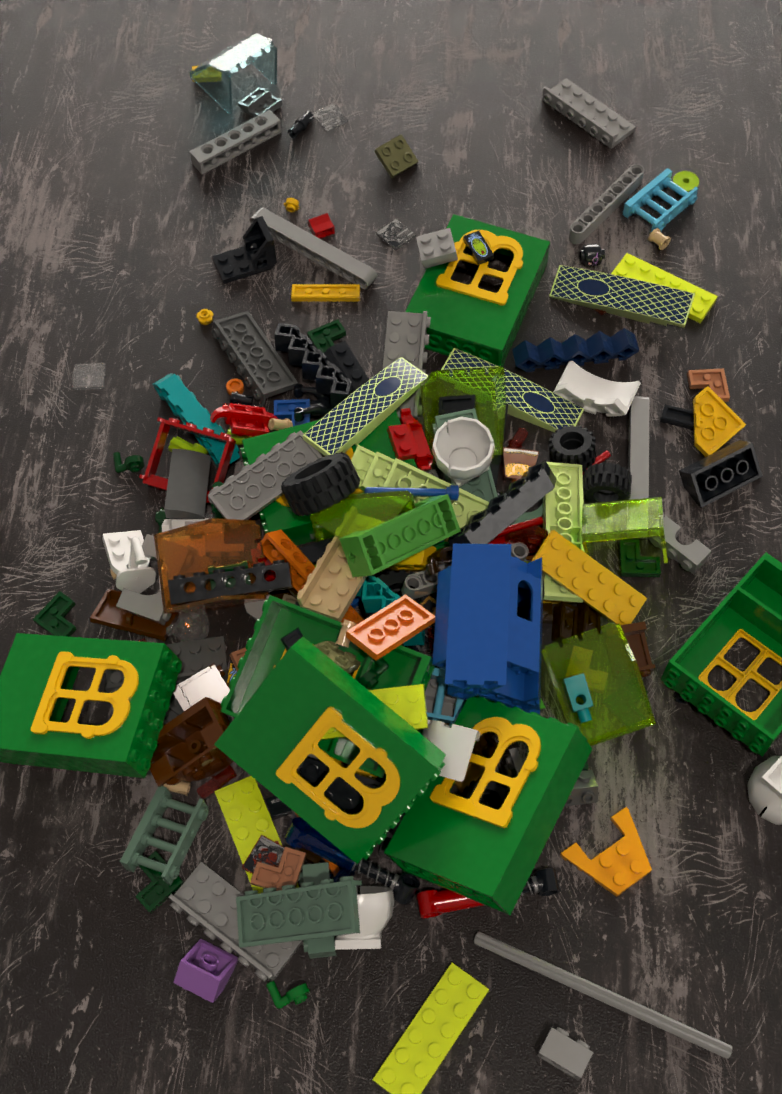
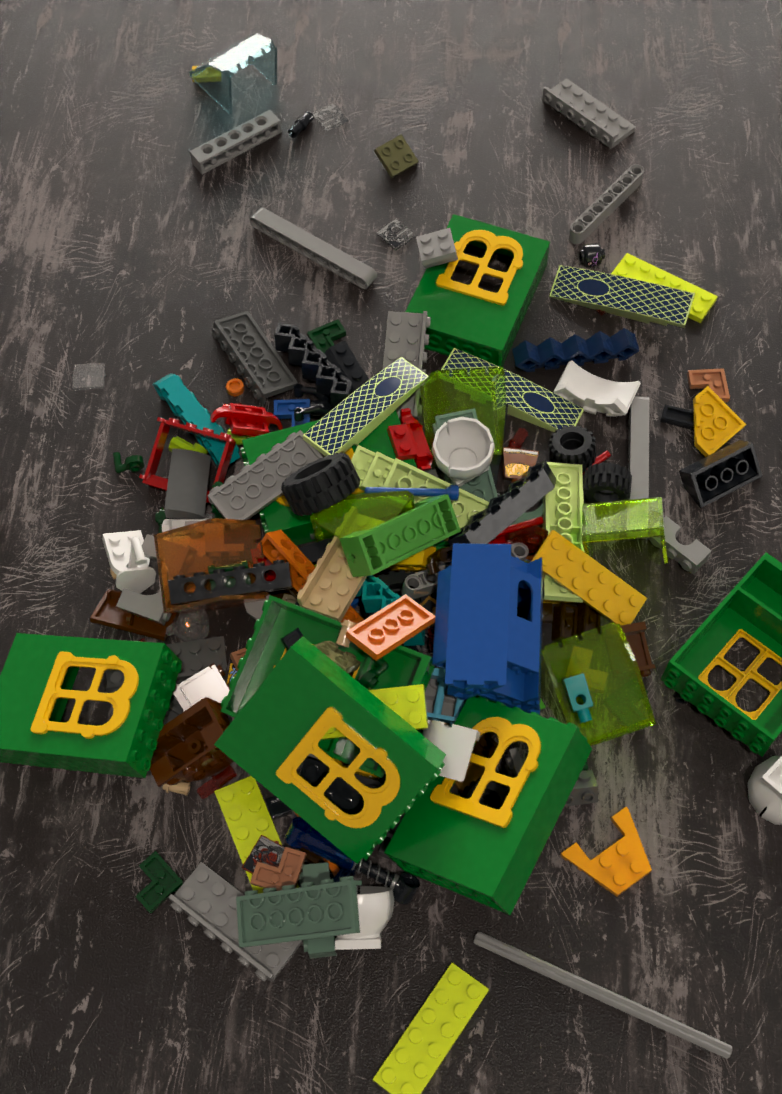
dark green plate [33,591,77,637] -> none
sand green fence [120,786,209,886] -> none
medium lavender slope [174,939,238,1003] -> none
yellow plate [196,309,214,325] -> none
black bracket [212,216,277,284] -> none
black pin [230,391,254,406] -> none
dark grey slope [238,87,283,118] -> none
green plate [266,981,310,1009] -> none
tan pin [268,418,293,430] -> none
yellow plate [283,198,299,212] -> none
yellow tile [291,284,360,302] -> none
red piece [308,213,335,239] -> none
red piece [416,868,560,918] -> none
black tile [438,395,476,415] -> none
tile [463,230,494,265] -> none
light grey brick [537,1027,593,1081] -> none
dark green plate [619,539,661,577] -> none
medium azure fence [623,168,698,232] -> none
tan bush [648,228,671,250] -> none
lime piece [672,171,699,192] -> none

